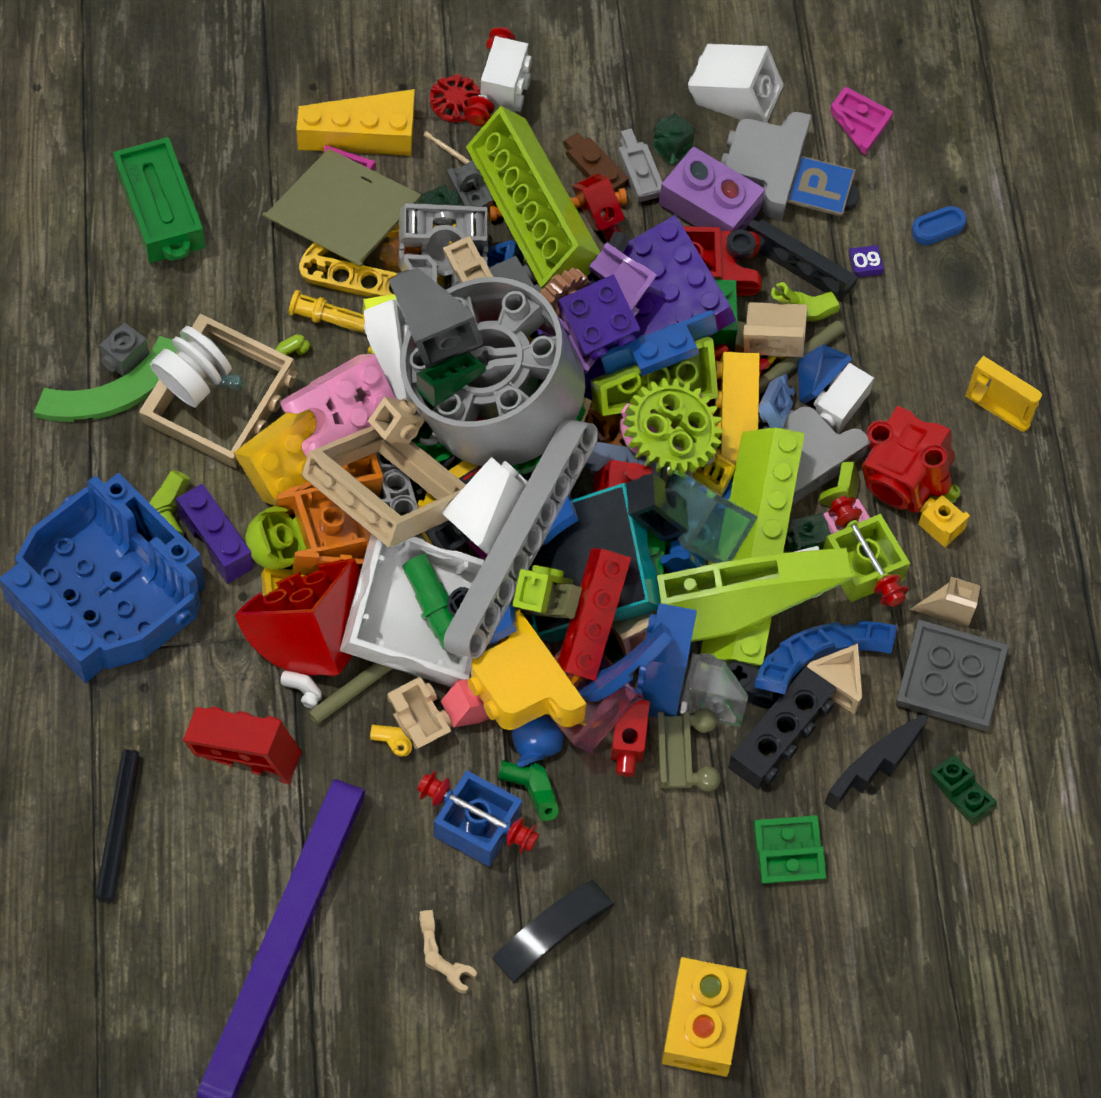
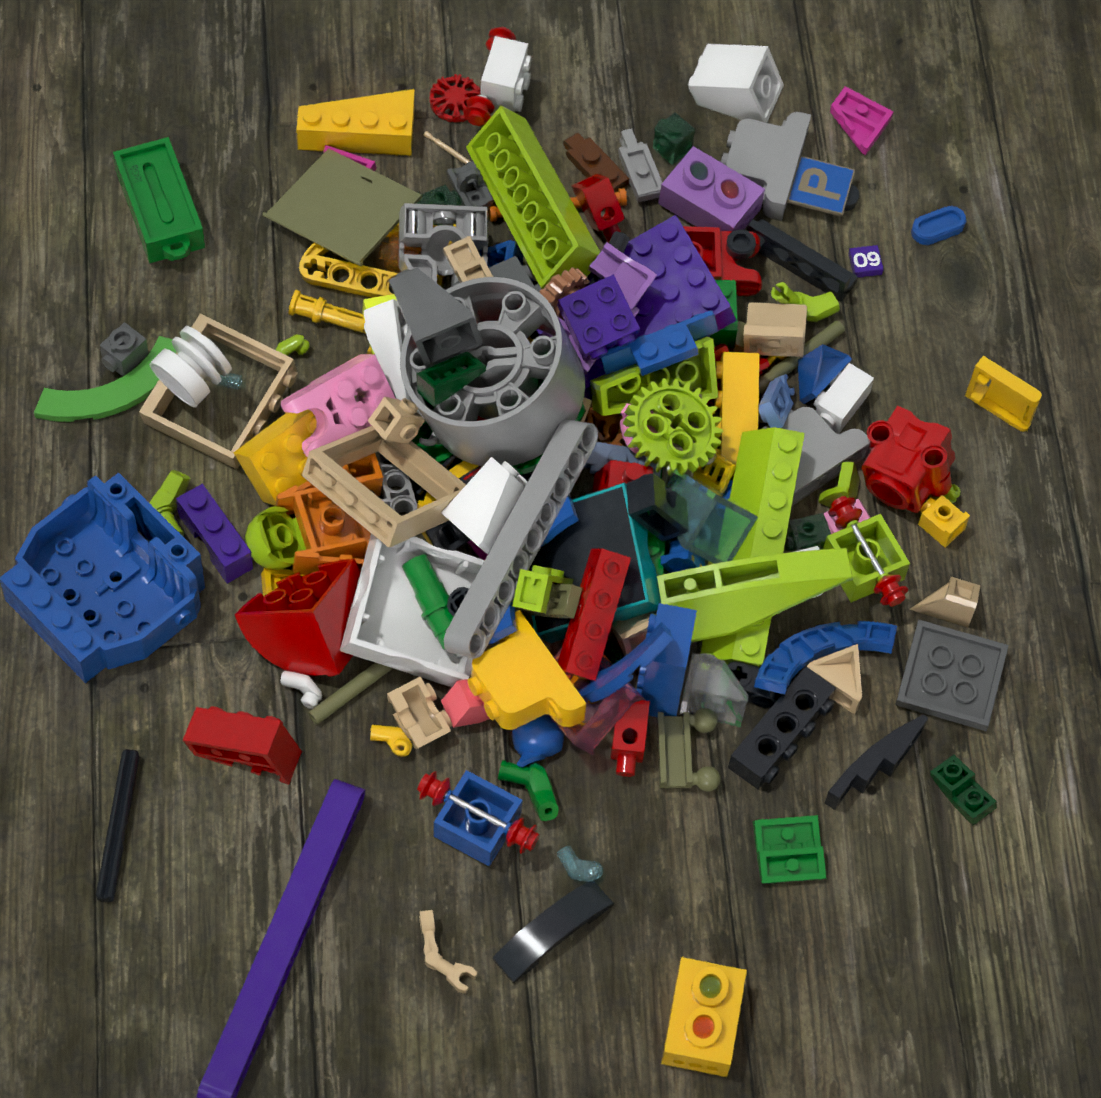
none -> clear light blue arm [557,846,603,882]

